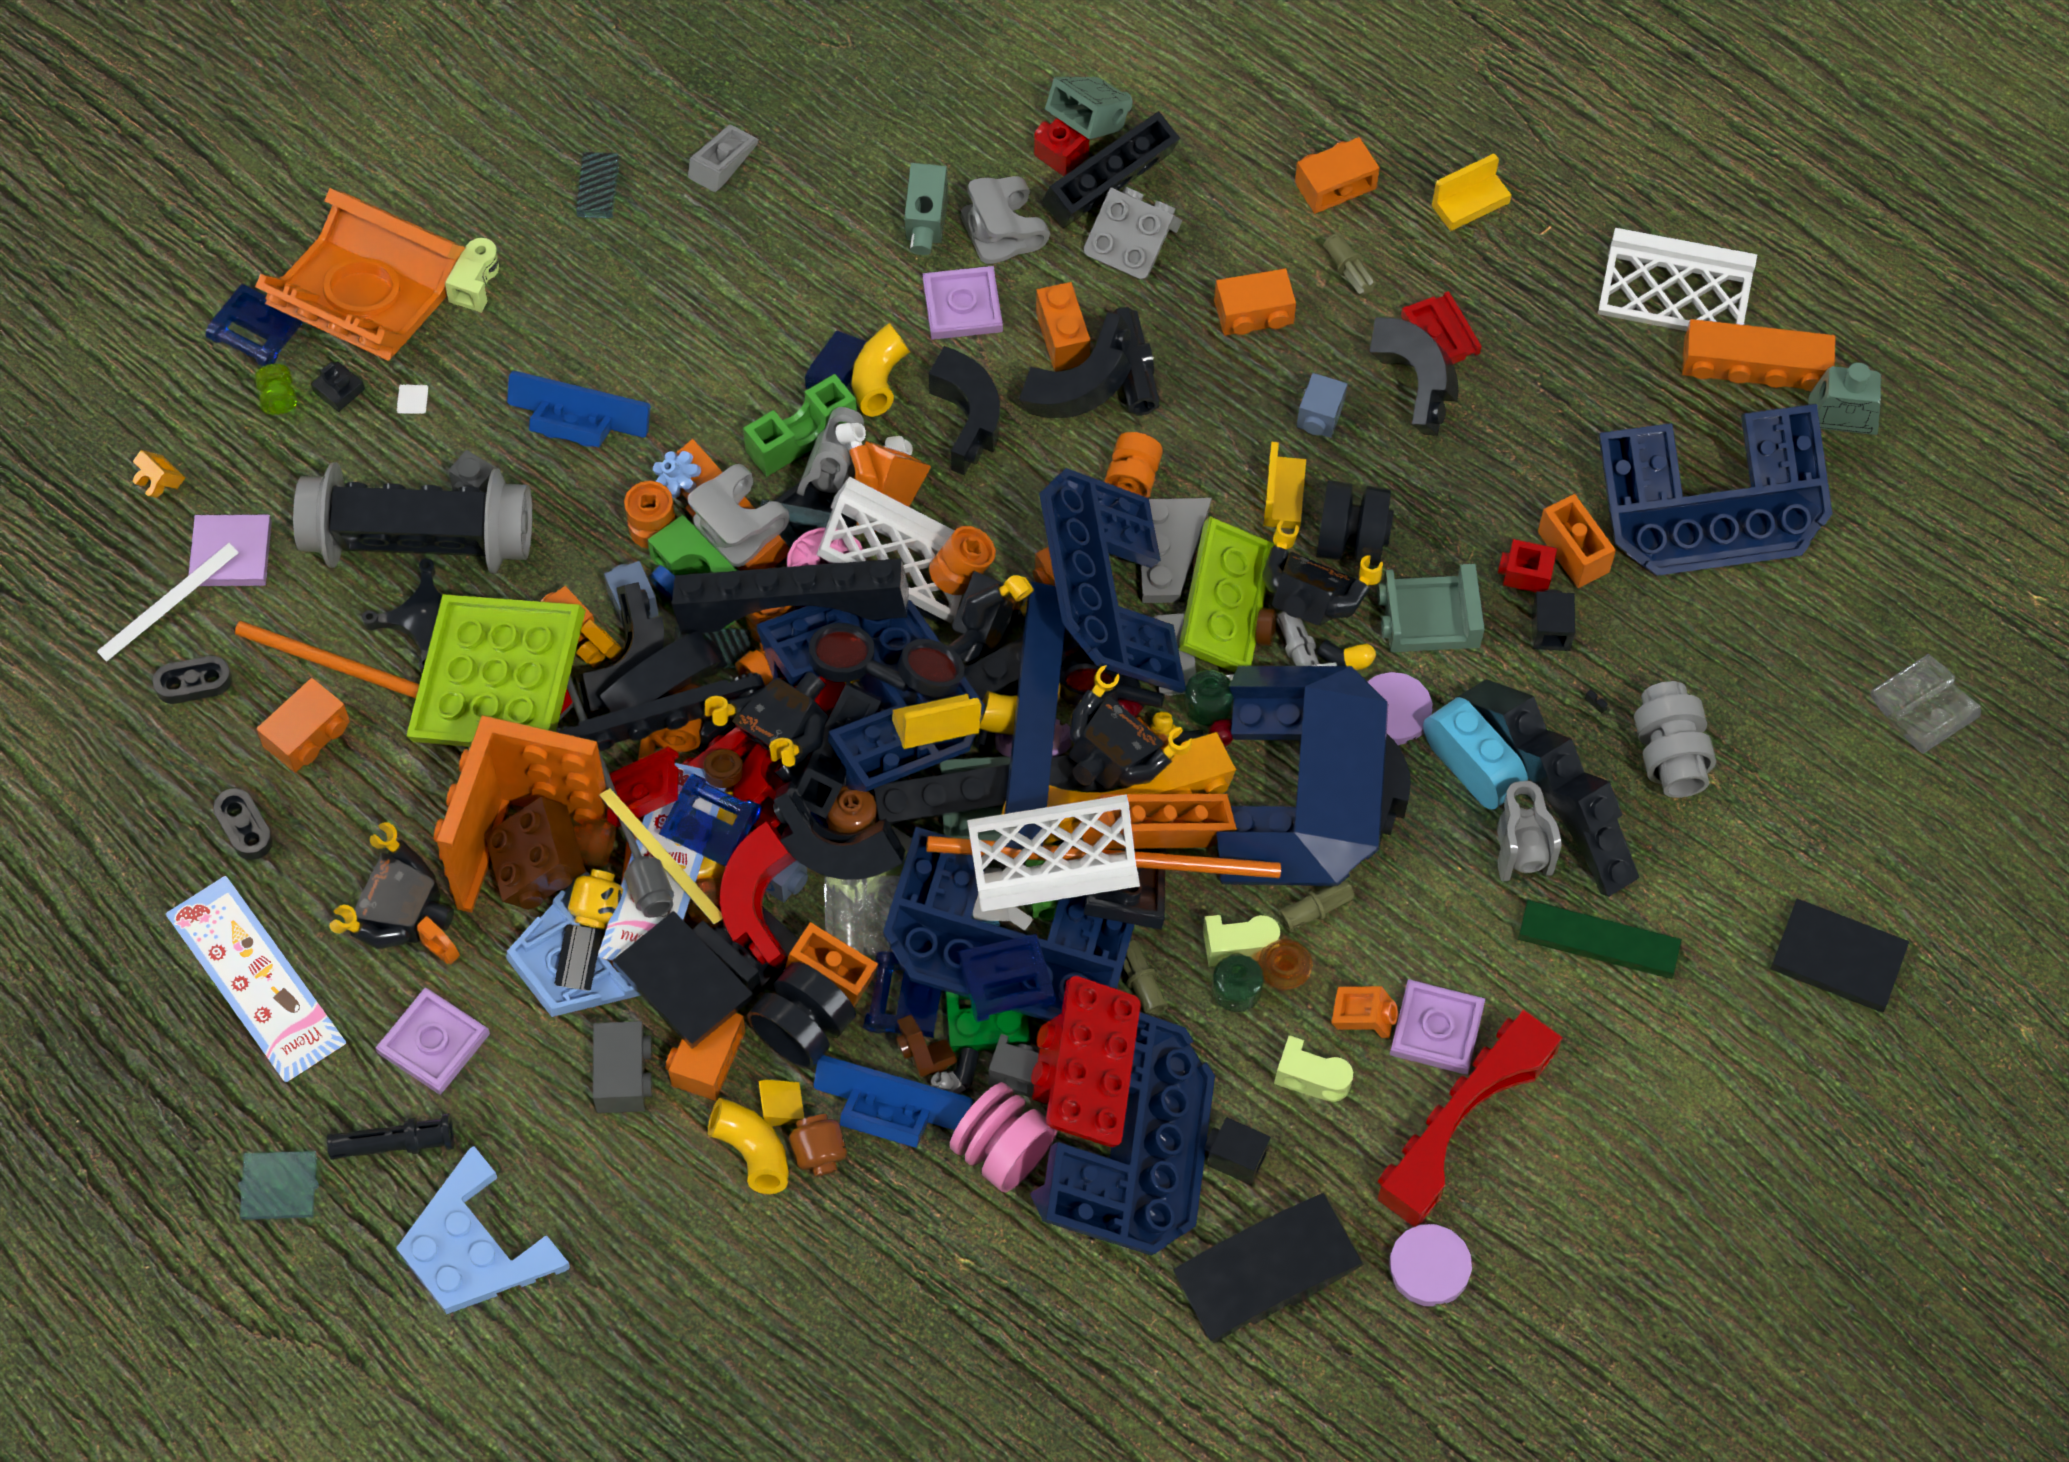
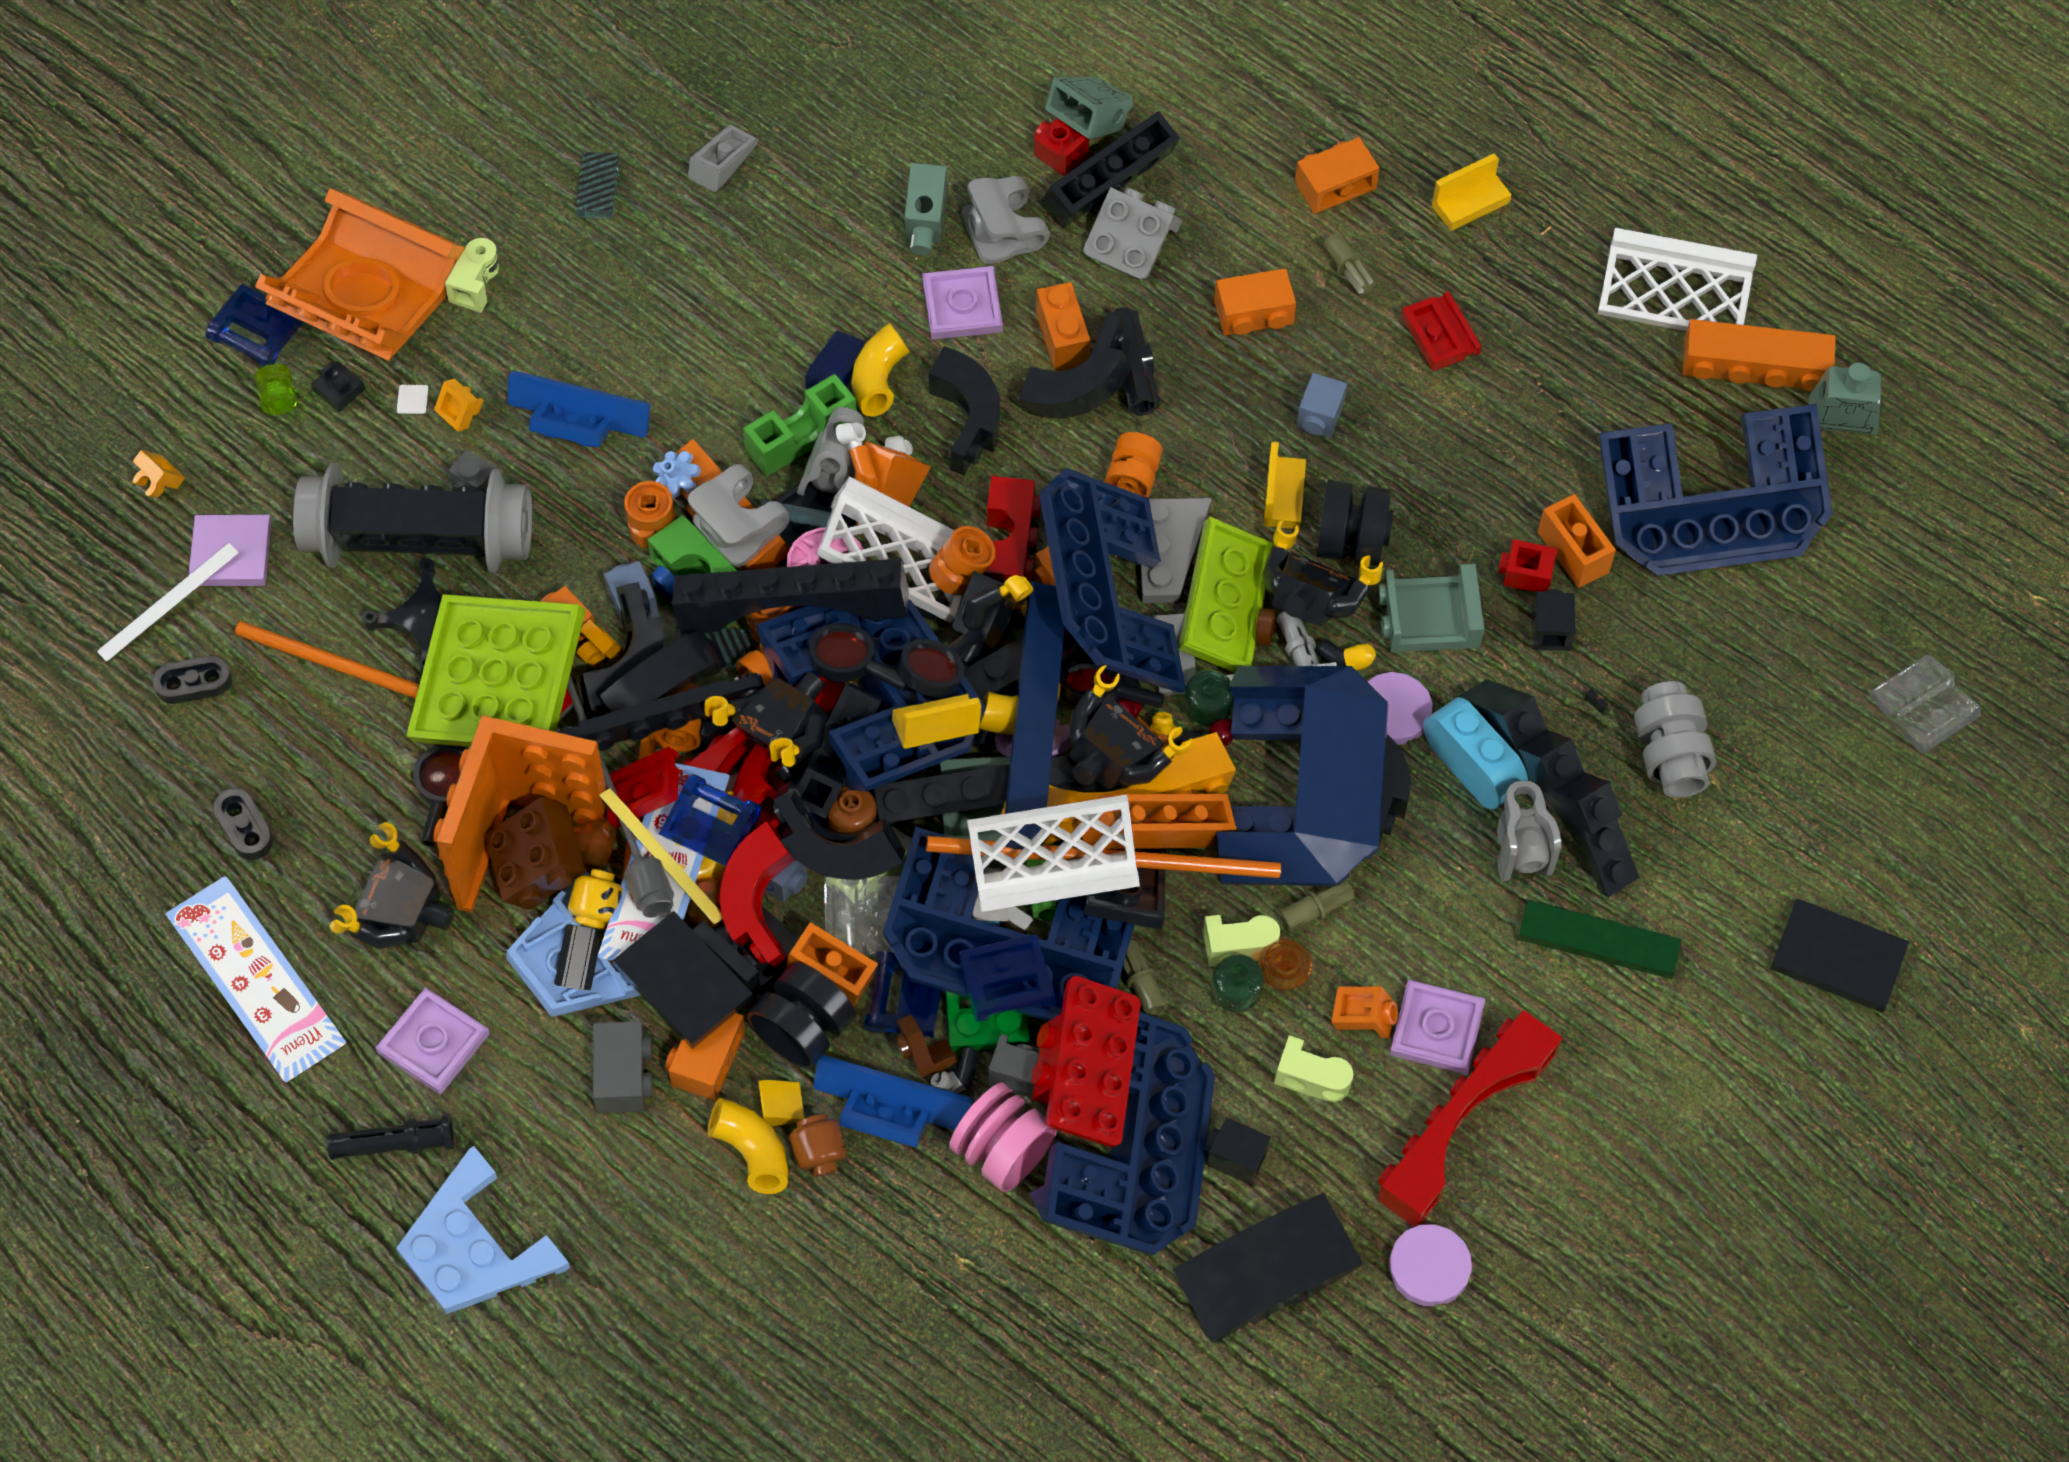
clear light blue piece [238,1151,319,1220] -> none
orange brick [256,678,350,773] -> none
orange tile [417,916,460,965] -> none
reddish brown tile [703,749,743,788] -> none
black arch [1370,317,1459,436] -> none
none -> piece [413,744,466,847]
none -> light orange tile [434,378,484,432]
none -> red arch [983,476,1041,583]

